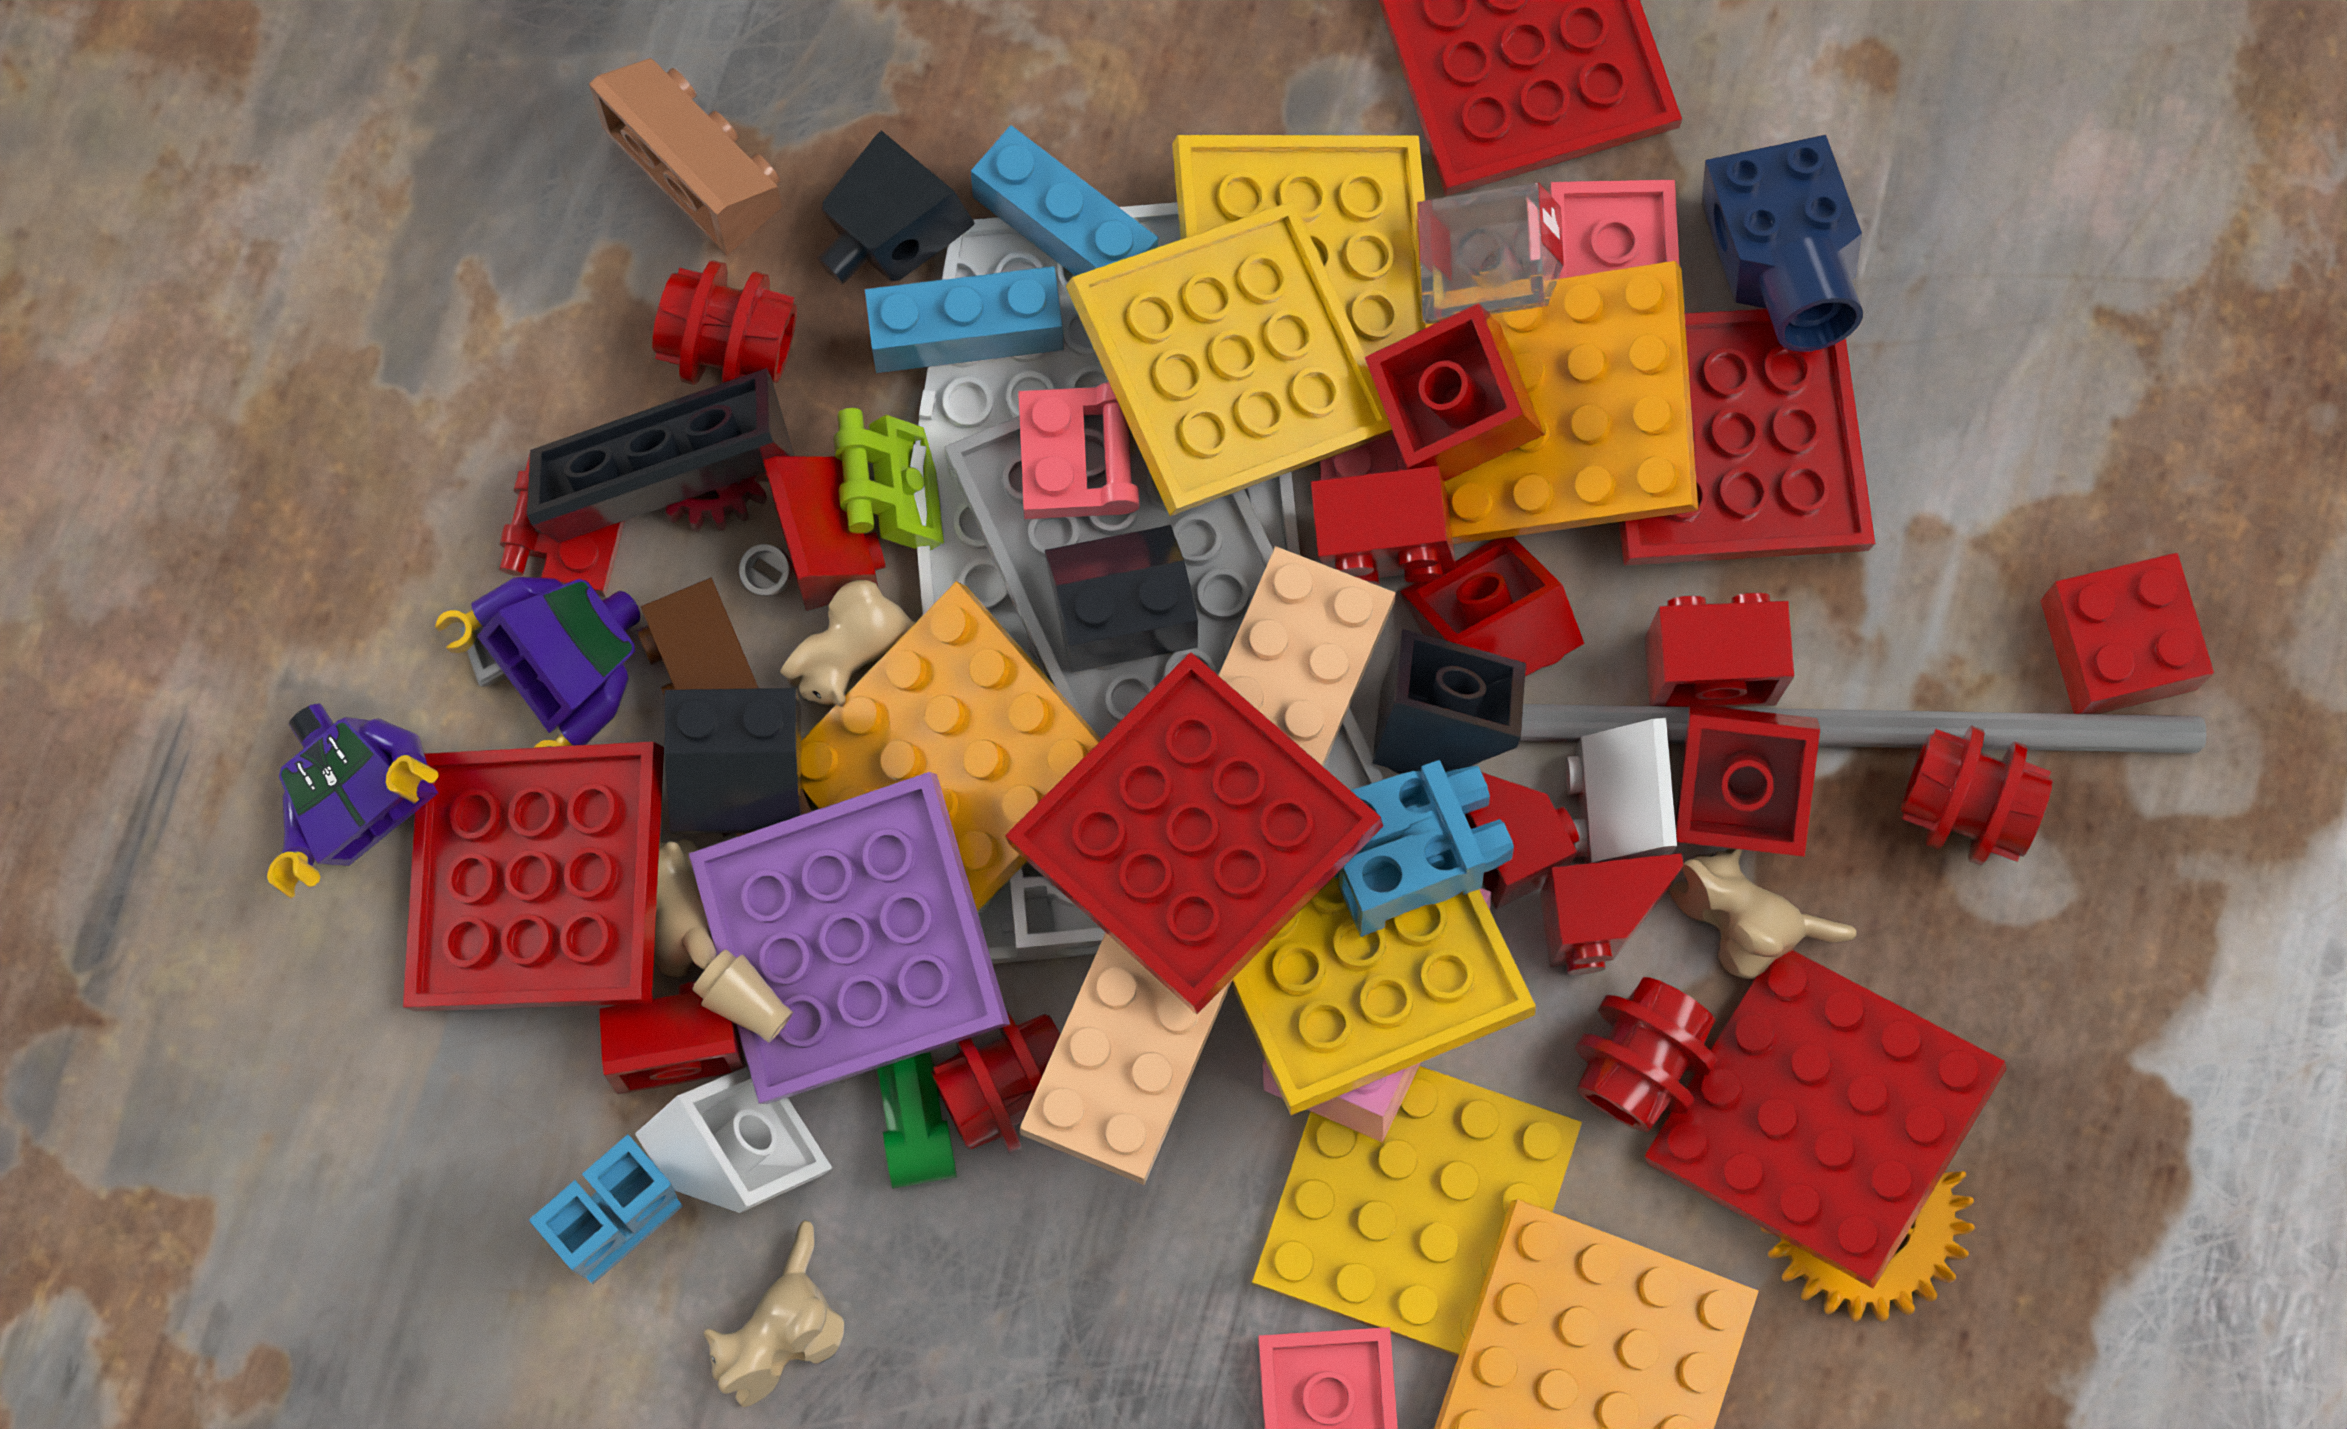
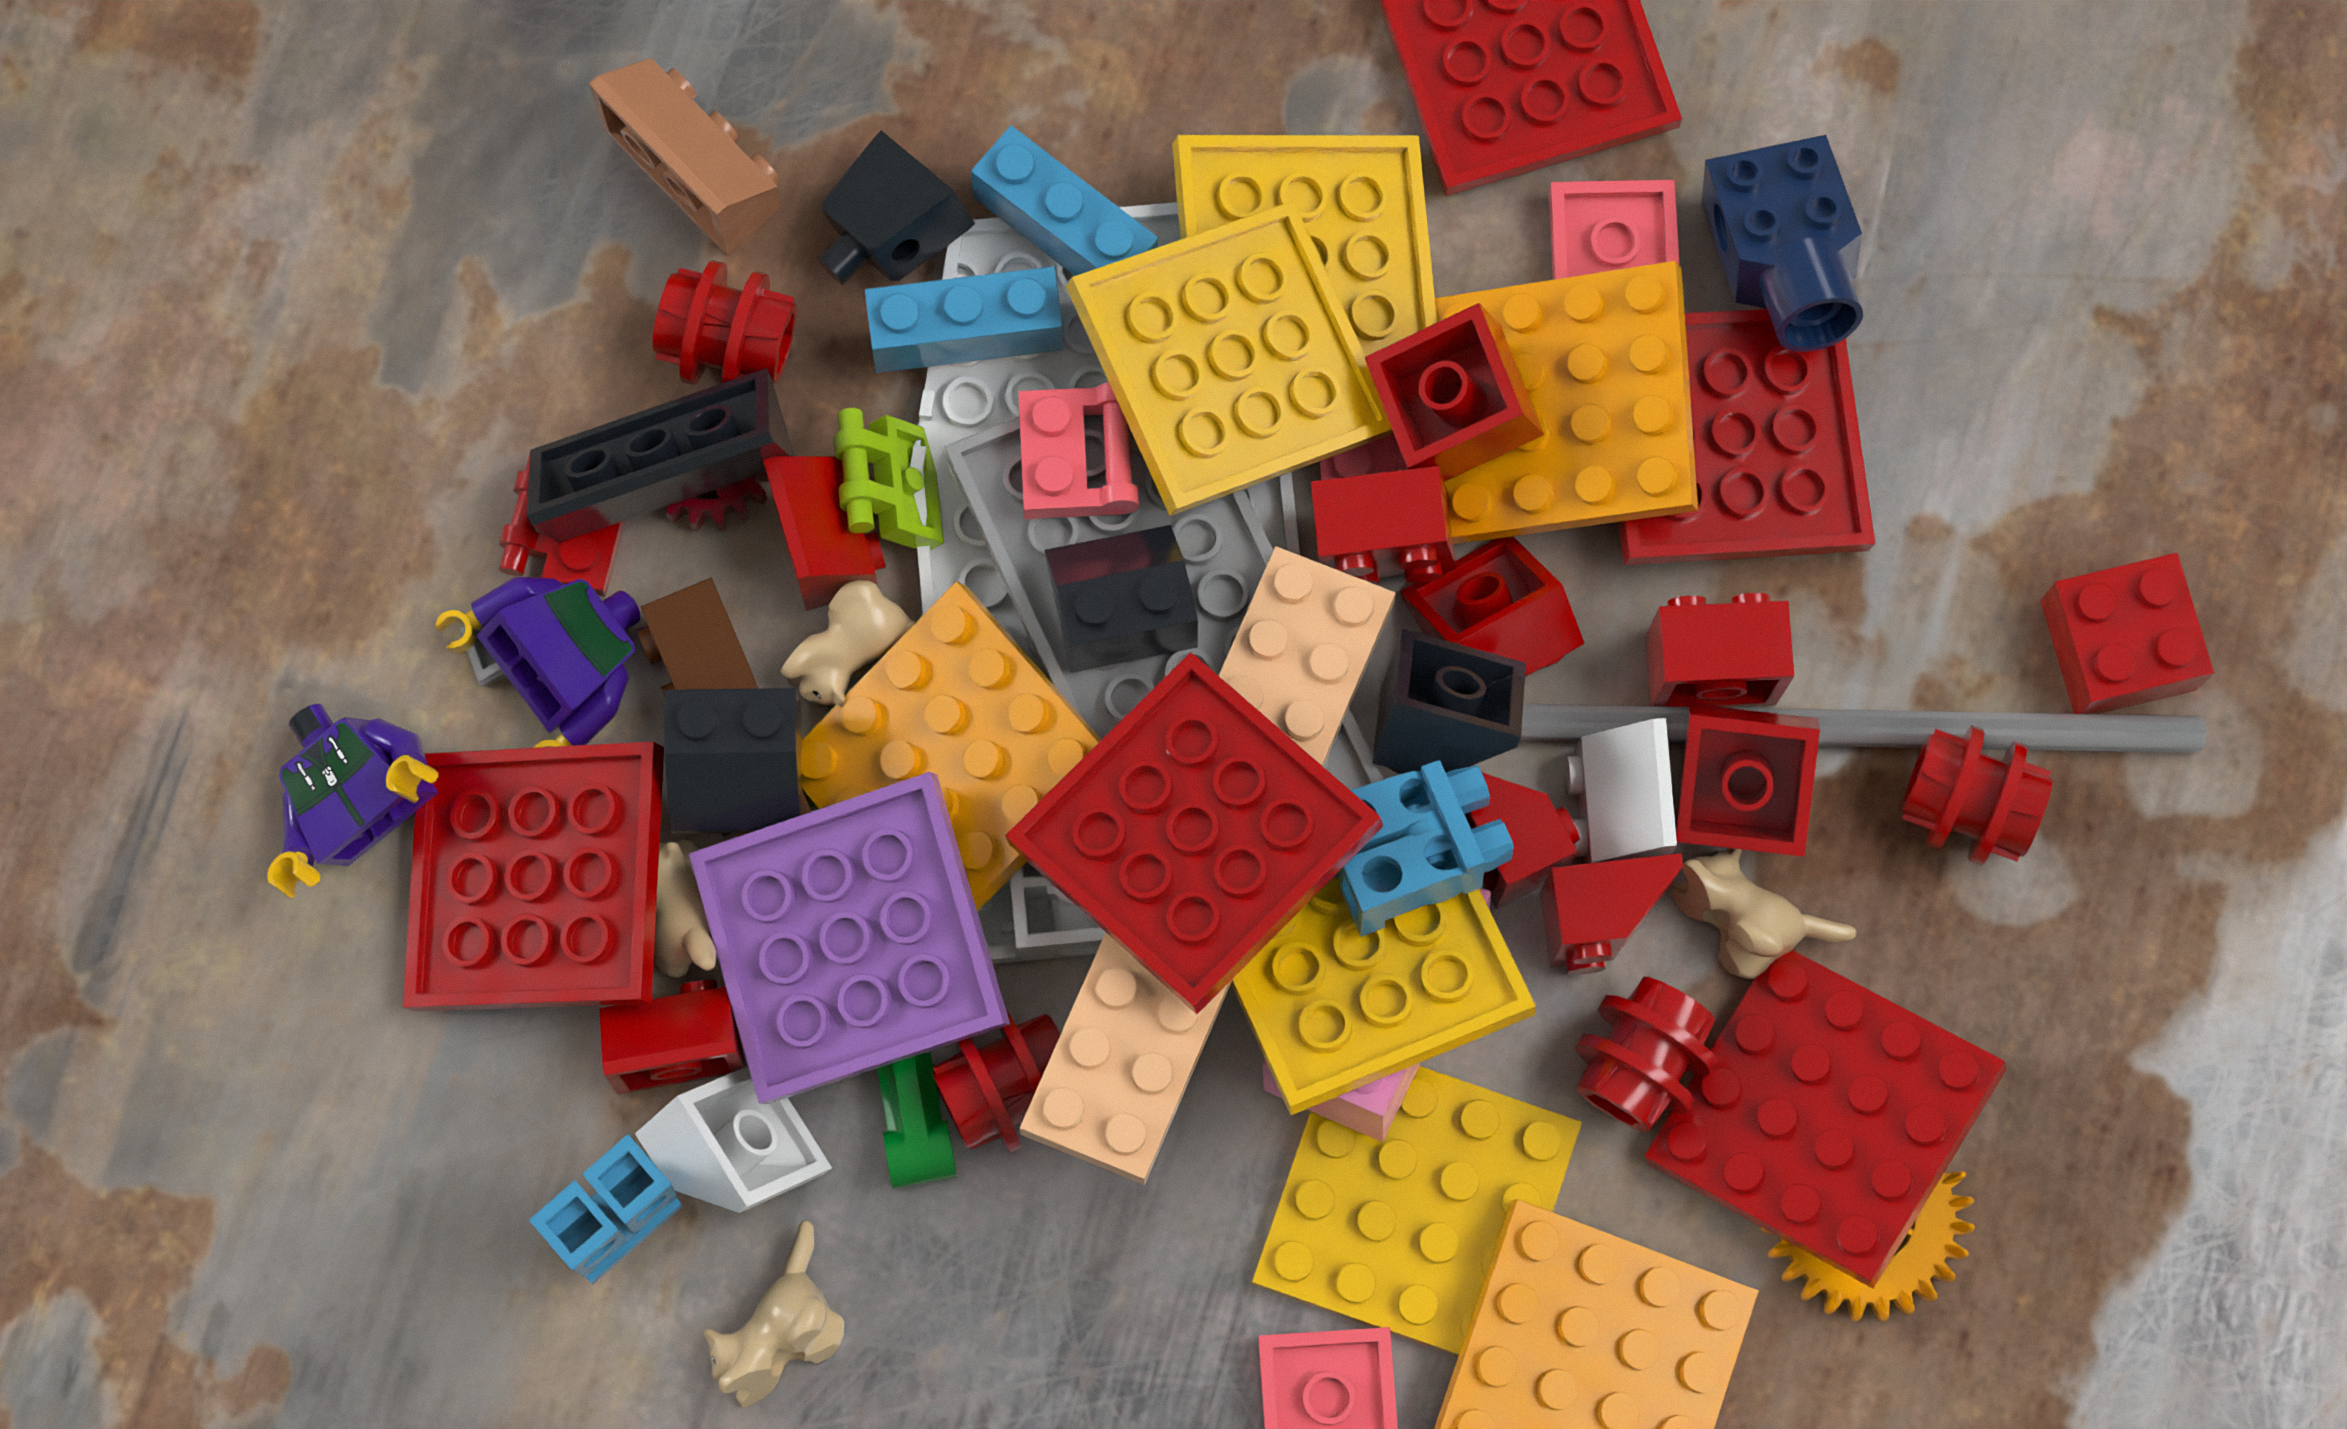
tan cone [692,949,794,1043] -> none
light grey hinge [739,544,793,596] -> none
clear slope [1417,182,1564,324] -> none

